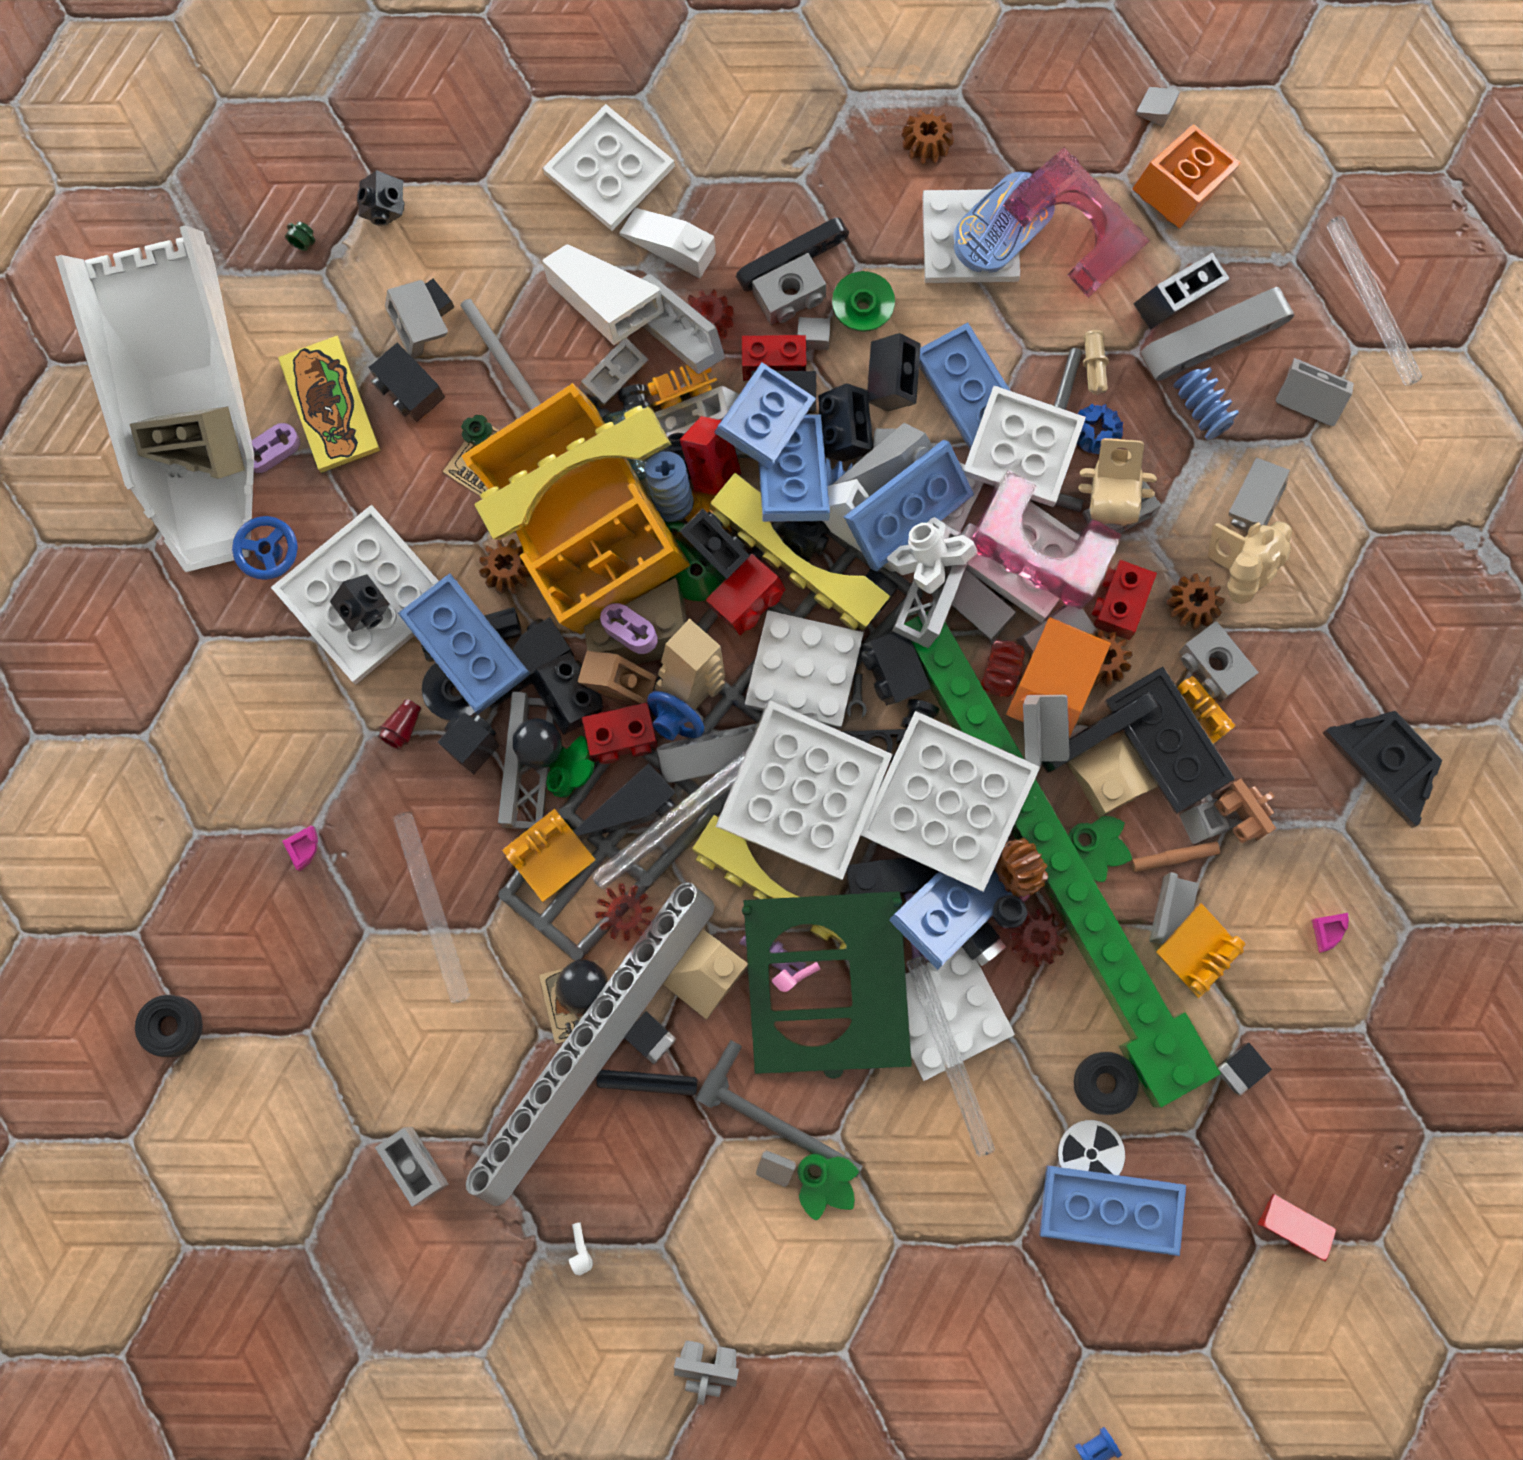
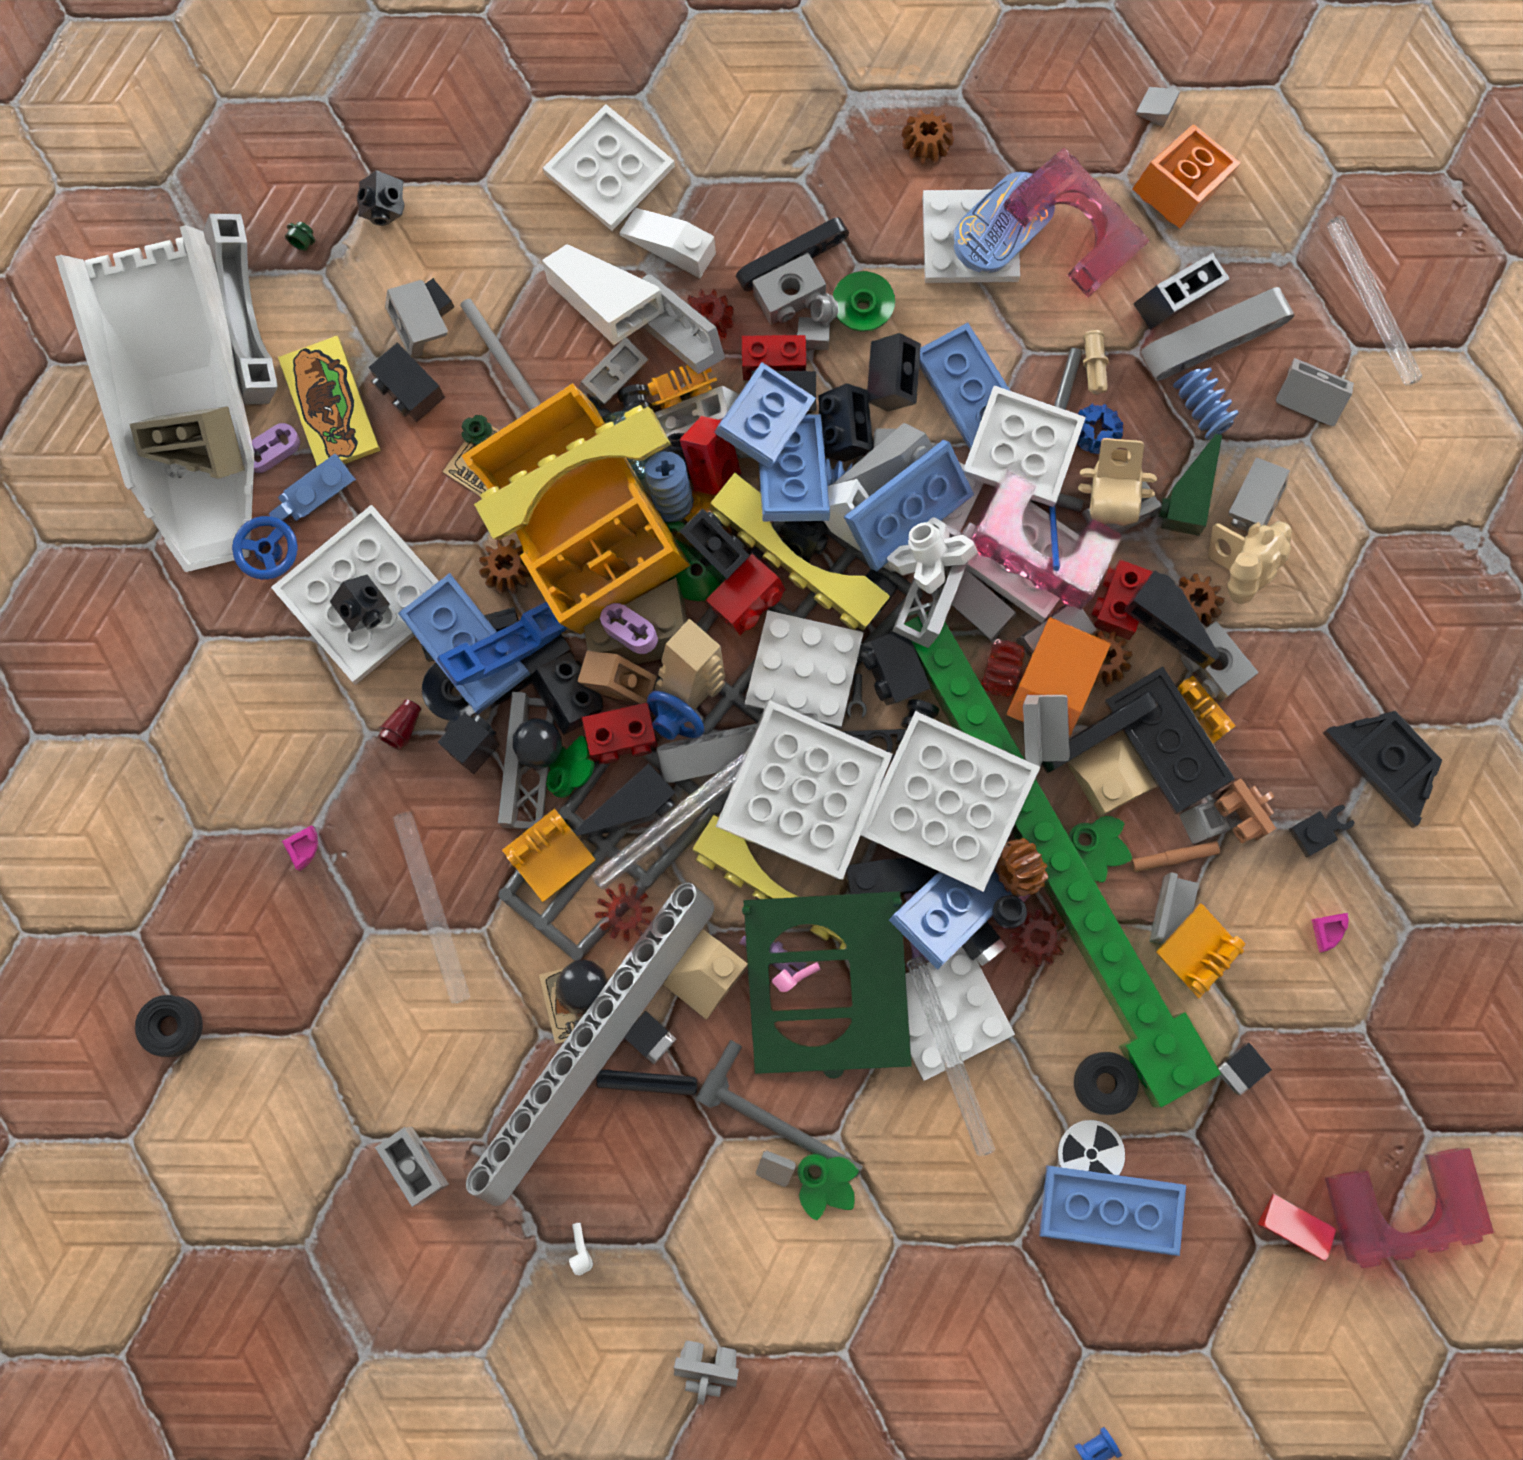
none -> light grey arch [203,214,278,405]
none -> medium blue hinge [269,453,356,521]
none -> blue slope [437,602,567,686]
none -> light grey plate [810,293,838,325]
none -> blue axle [1049,506,1060,572]
none -> black slope [1123,570,1219,669]
none -> dark green slope [1158,434,1222,536]
none -> black plate [1289,805,1355,858]
none -> clear pink arch [1325,1147,1494,1268]

